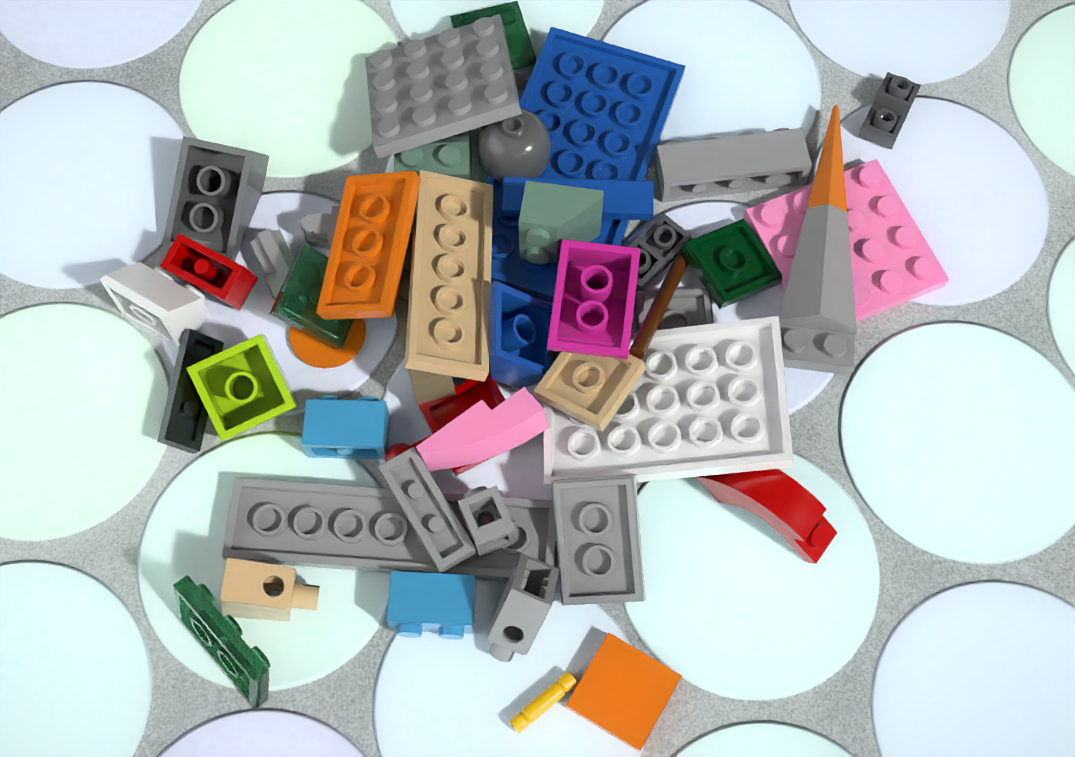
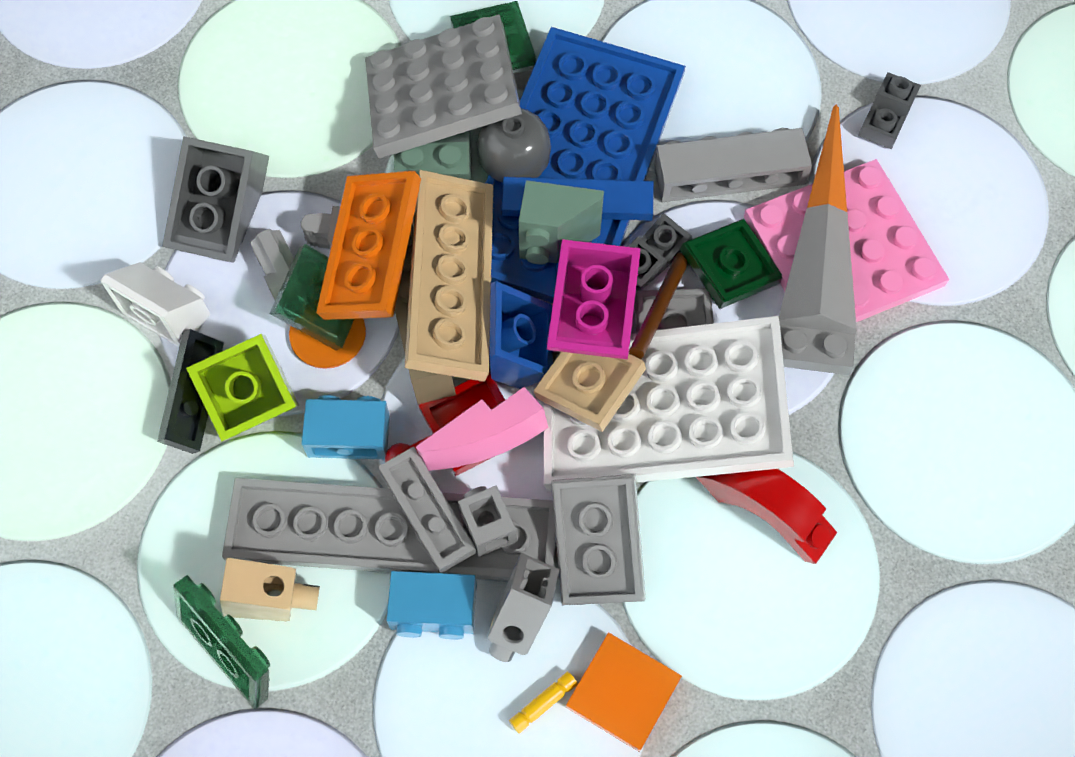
red brick [160,233,258,311] -> none

